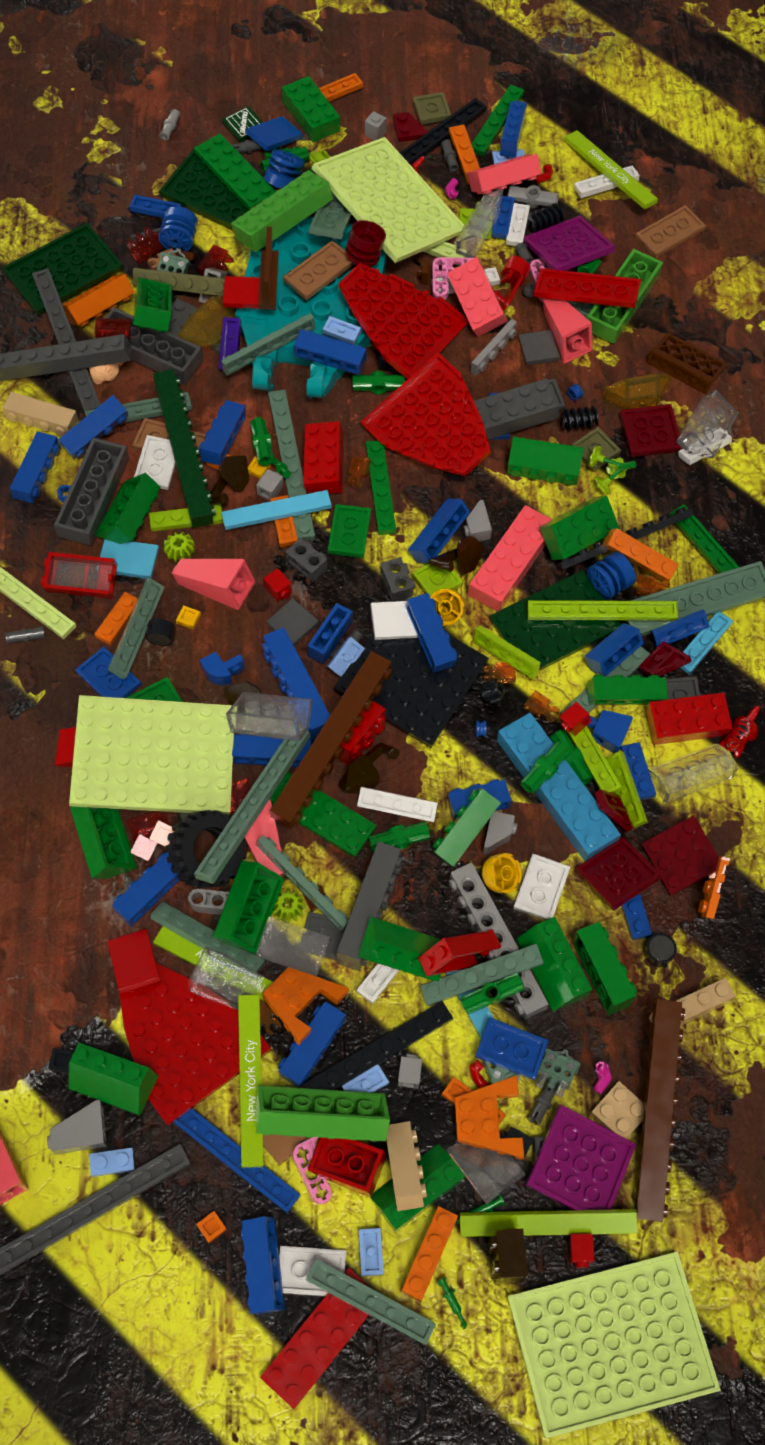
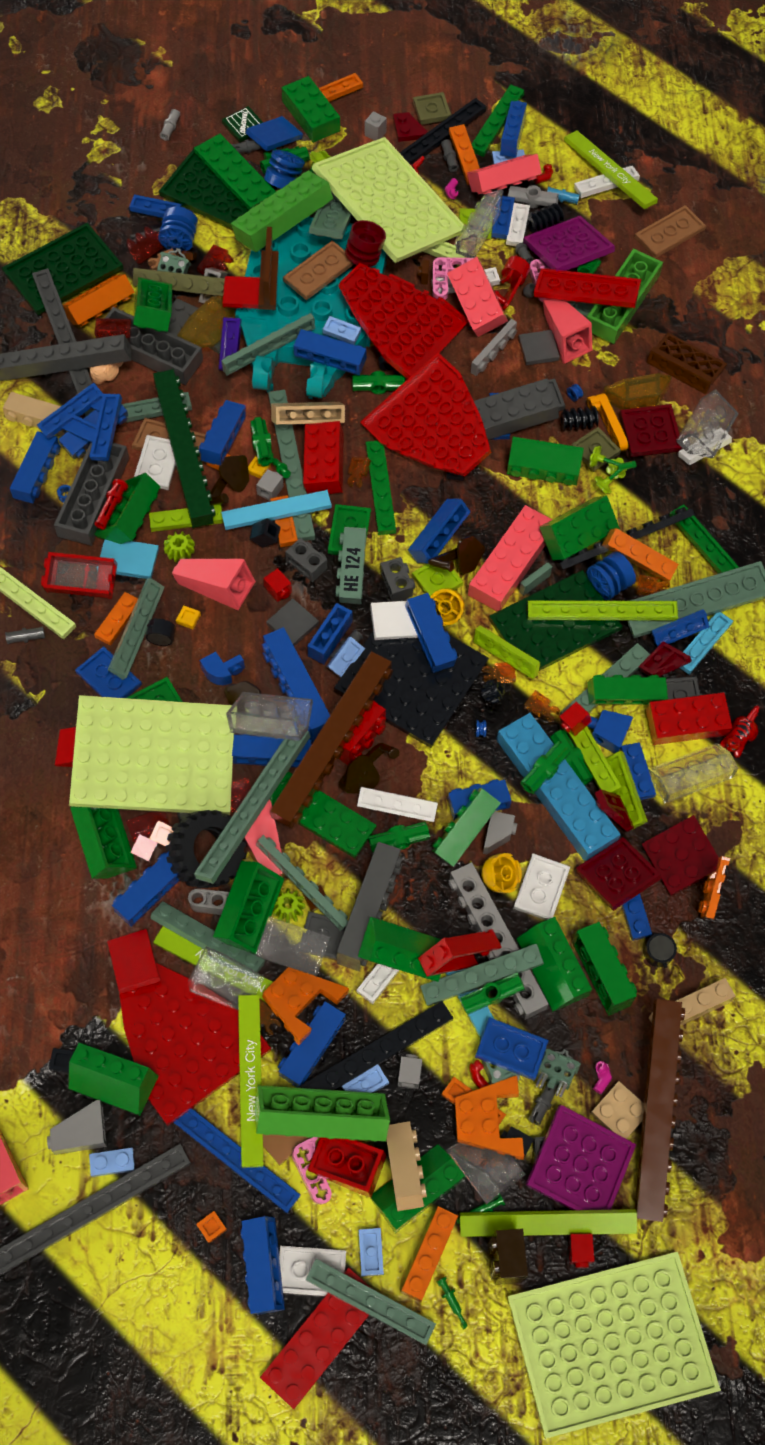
light grey slope [463,500,492,541] -> none
blue brick [585,623,644,677] -> none
none -> blue plate [37,383,122,461]
none -> red pin [95,479,128,529]
none -> black brick [250,518,281,548]
none -> tan brick [271,402,345,425]
none -> sand green brick [336,527,367,604]
none -> sand green tile [519,563,552,596]
none -> dark azure pin [547,186,580,205]
none -> light orange beam [587,393,628,451]

